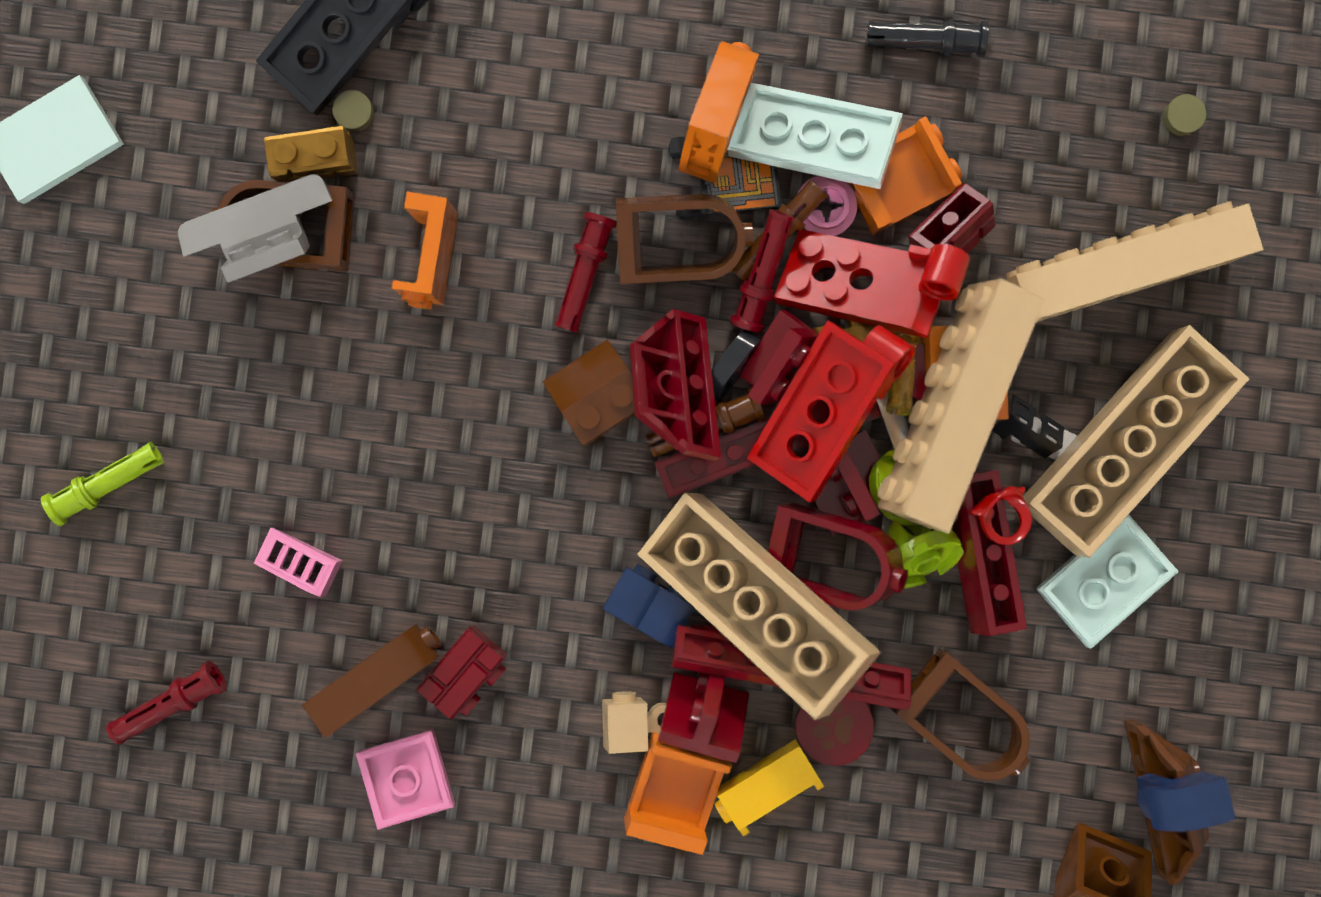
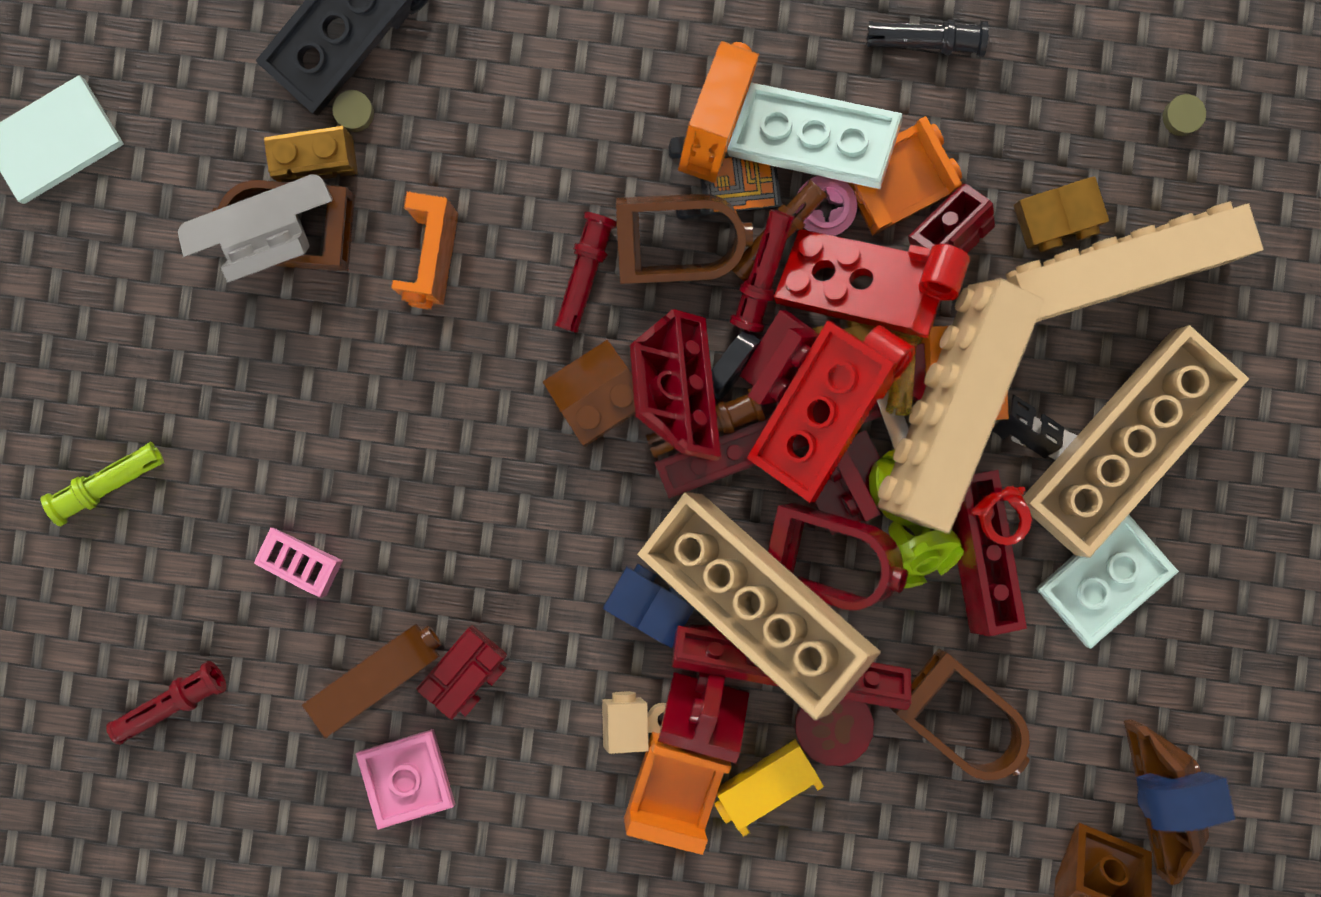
none -> pearl gold brick [1013,176,1109,253]

